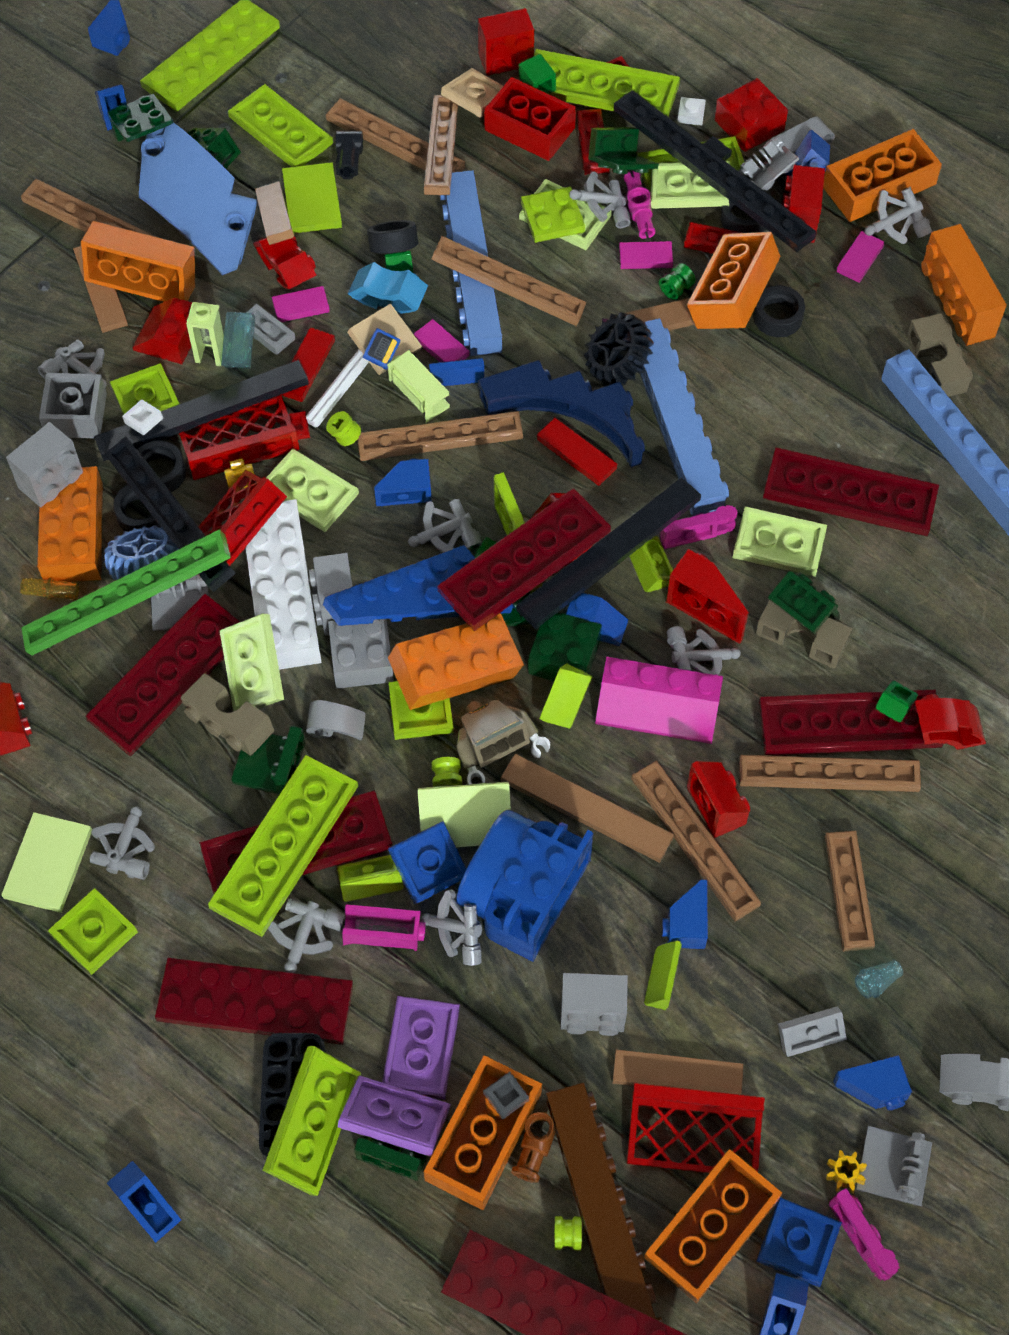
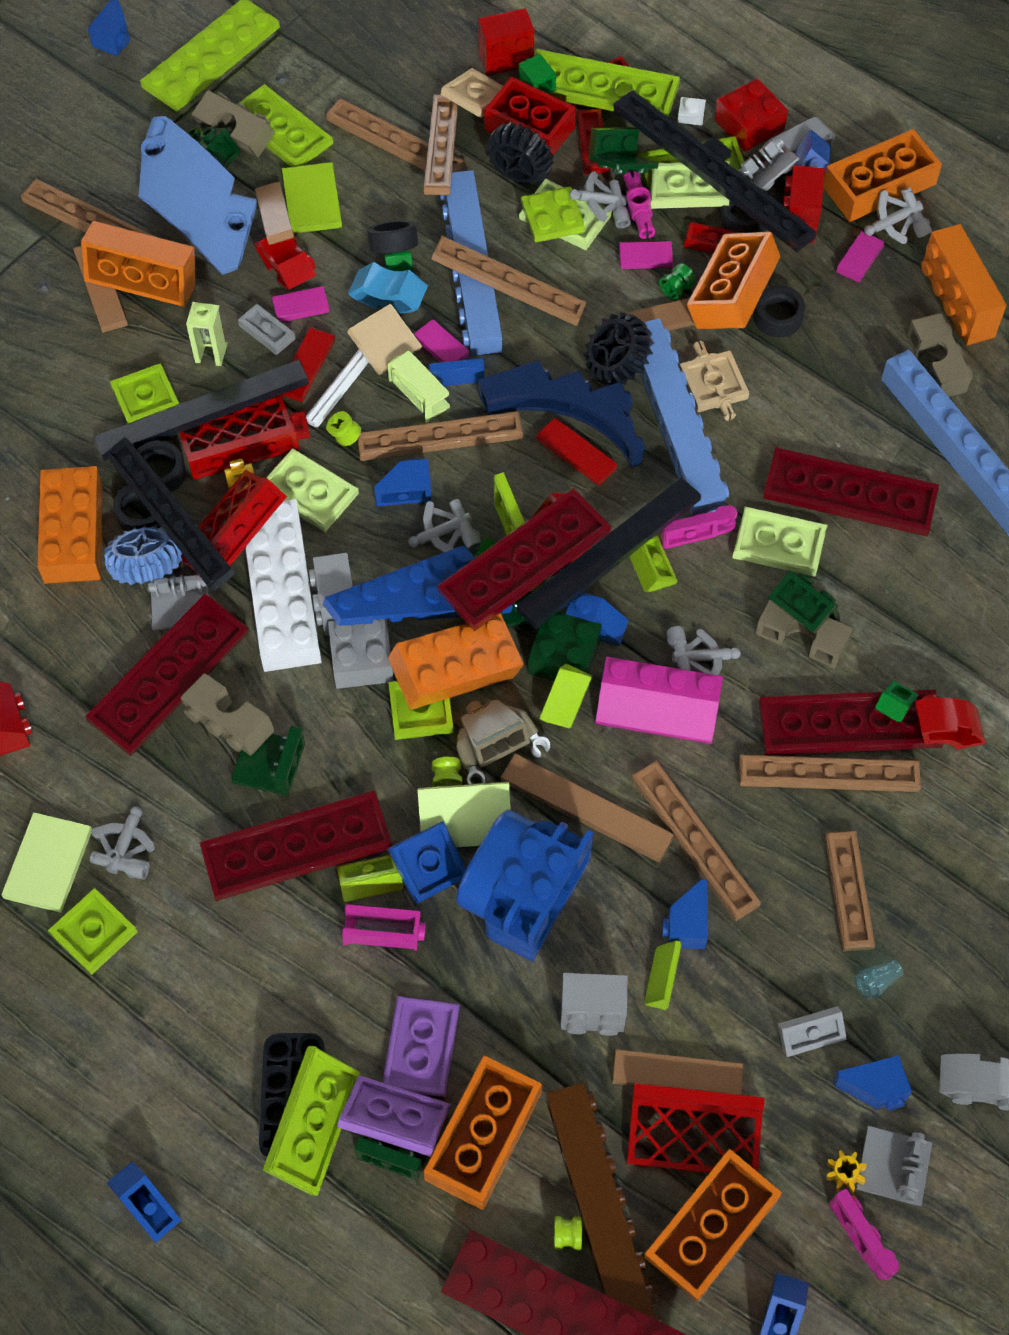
light grey brick [6,422,83,507] -> none
clear yellow axle [20,577,79,600] -> none
bright green plate [21,529,231,655] -> none
light grey piece [37,339,107,388] -> none
light grey brick [39,373,107,438] -> none
blue slope [95,84,127,131] -> none
dark green bracket [107,93,173,142] -> none
white plate [122,400,163,436] -> none
red slope [132,297,192,365] -> none
dark red plate [155,958,354,1045] -> none
lime plate [208,755,358,937] -> none
yellowish green tile [220,613,284,712] -> none
clear light blue plate [221,312,255,369] -> none
light grey piece [268,898,345,973] -> none
light grey panel [306,700,365,740] -> none
black piece [336,130,363,180] -> none
slope [362,328,401,370] -> none
light grey piece [421,889,482,966] -> none
dark grey tile [483,1071,529,1119] -> none
dark orange connector [511,1112,555,1183] -> none
red slope [666,549,749,644] -> none
red slope [687,761,750,838] -> none
blue tile [756,1197,842,1287] -> none
none -> dark tan arch [191,90,275,158]
none -> black gear [486,122,554,186]
none -> tan plate [679,341,749,421]

